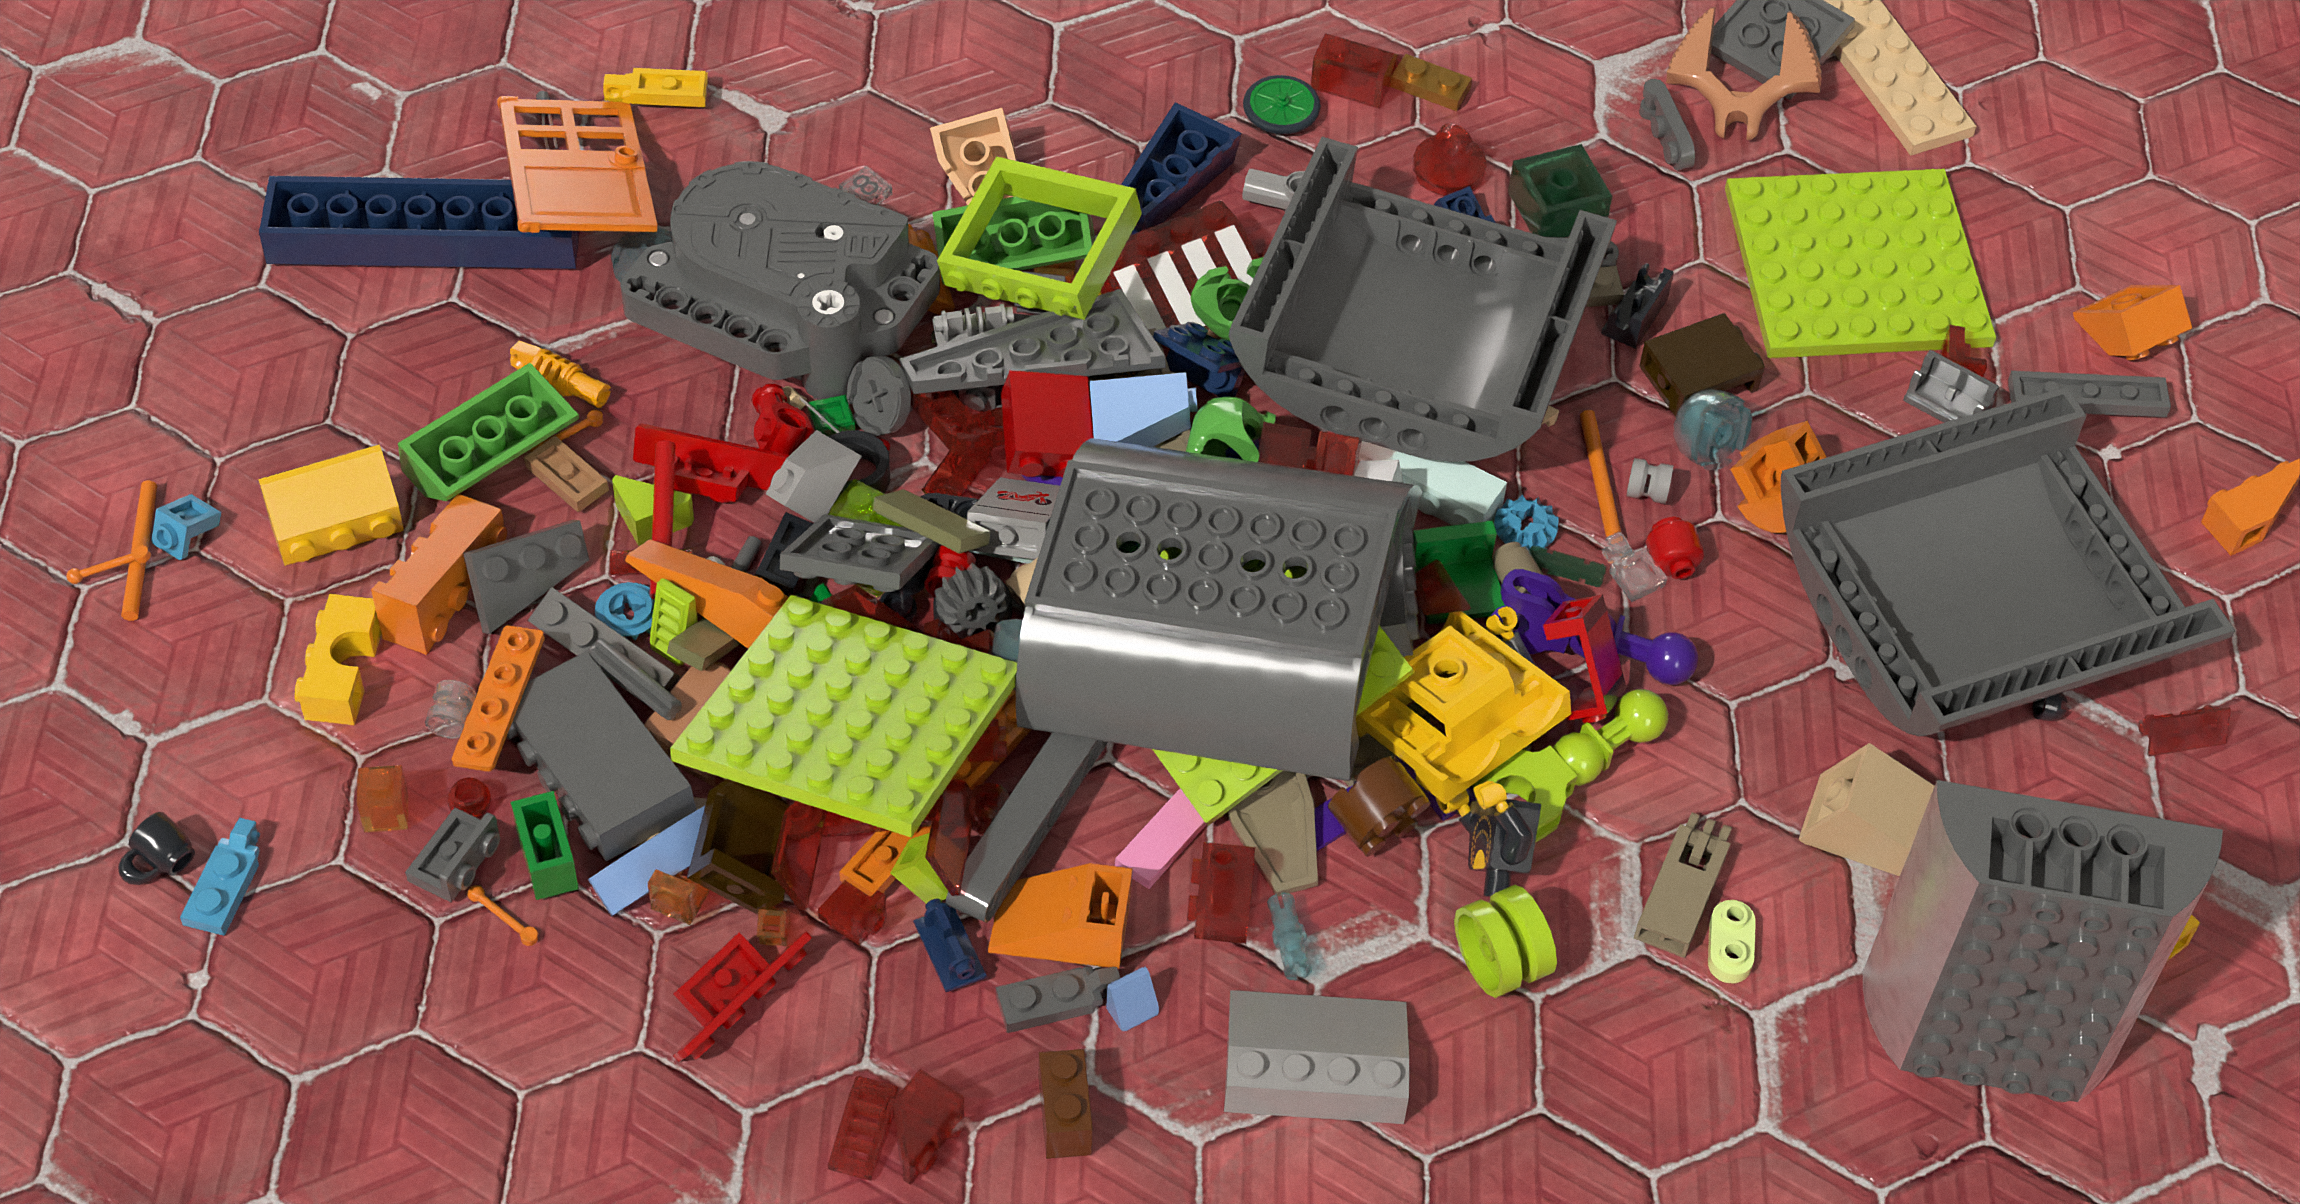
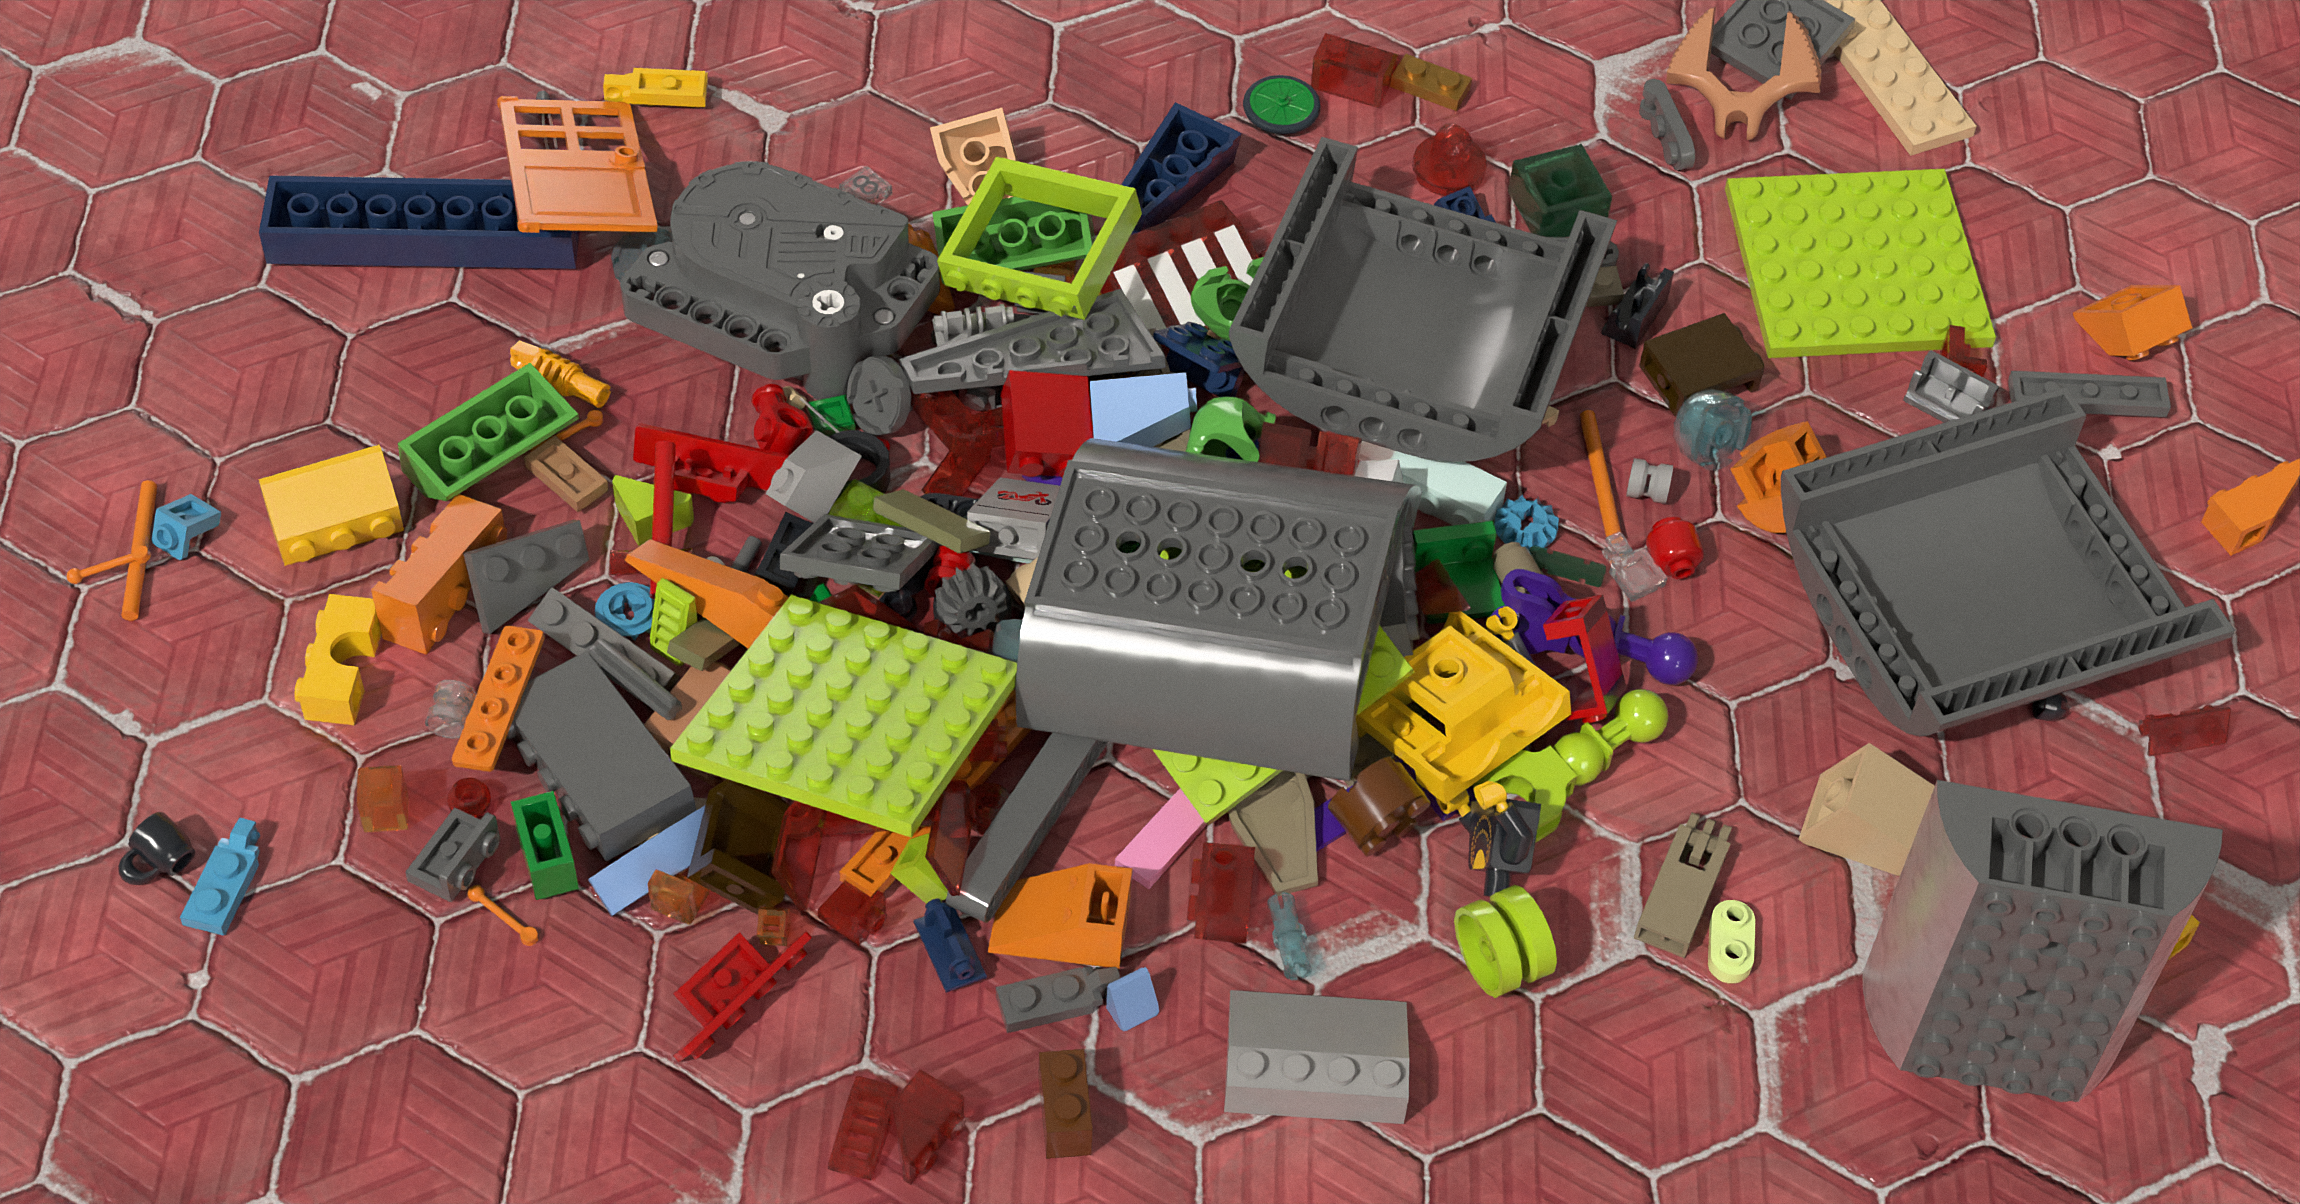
light grey piece [1242,168,1305,212] -> none

